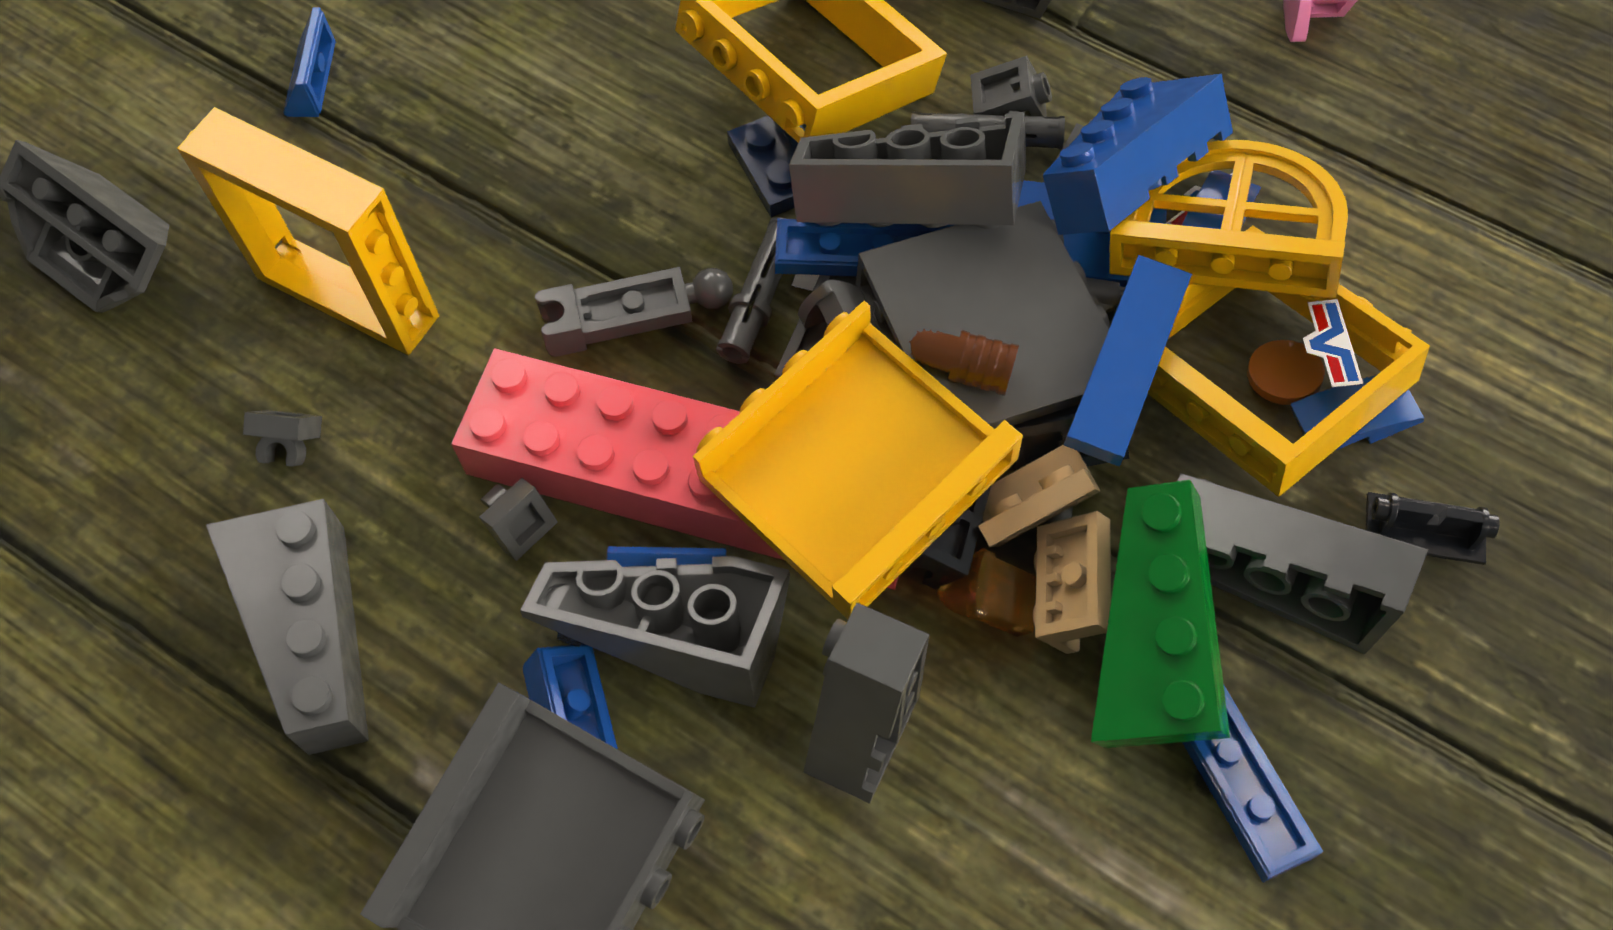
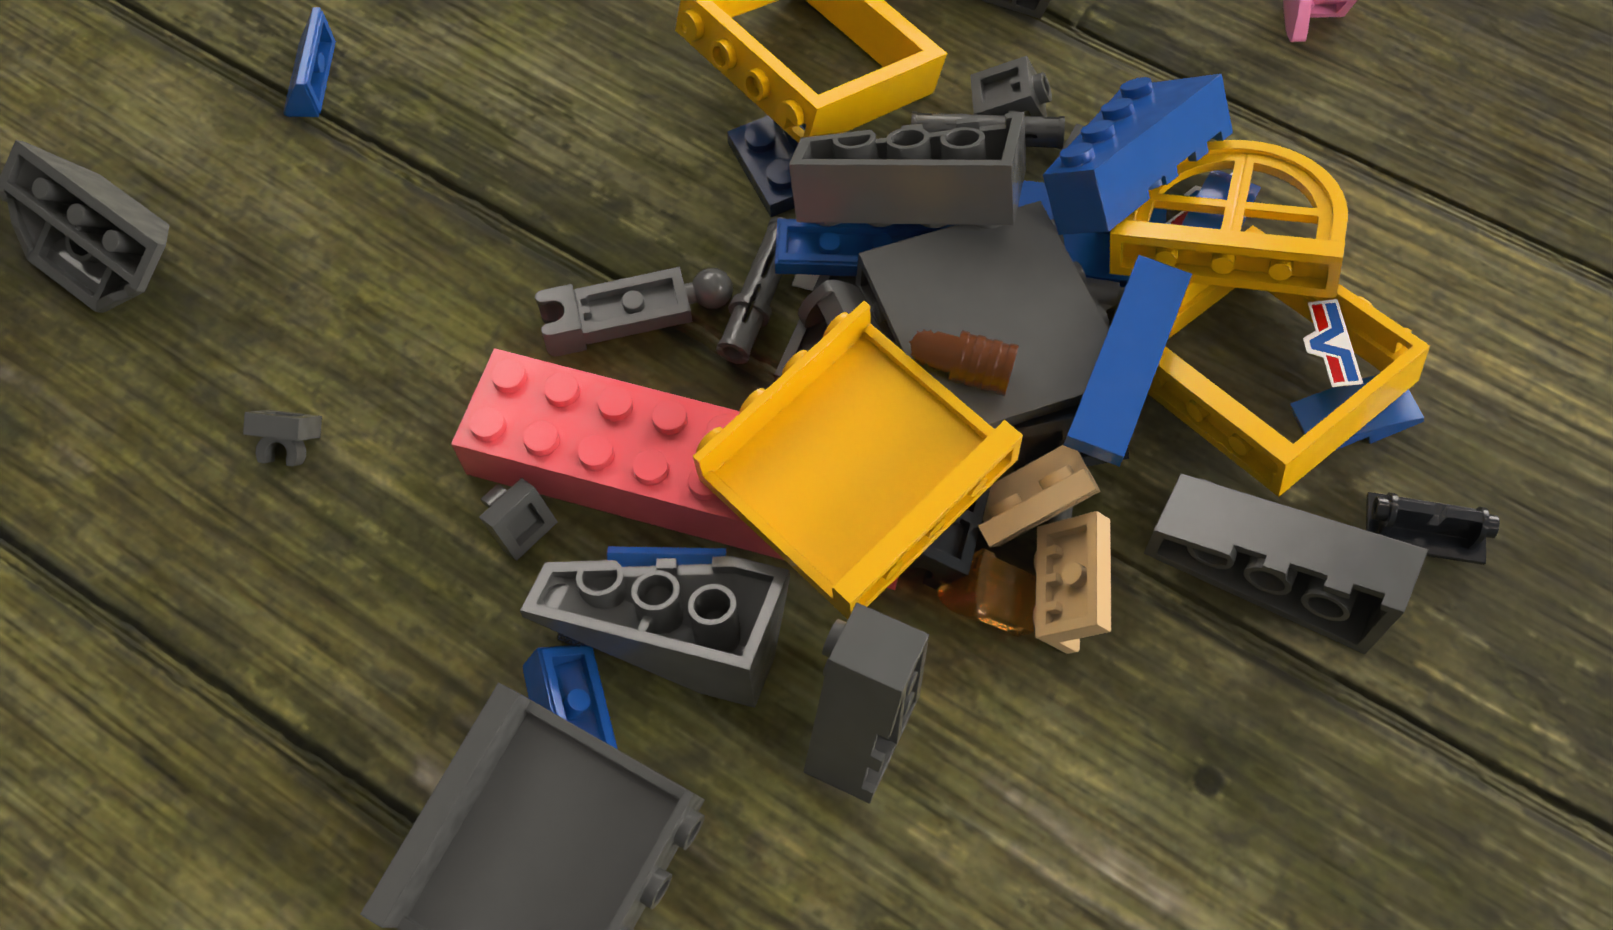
yellow window [177,107,439,356] -> none
dark grey wedge [206,499,369,755] -> none
green wedge [1091,479,1230,748] -> none
tile [1182,686,1323,883] -> none
dark orange piece [1247,340,1325,405] -> none

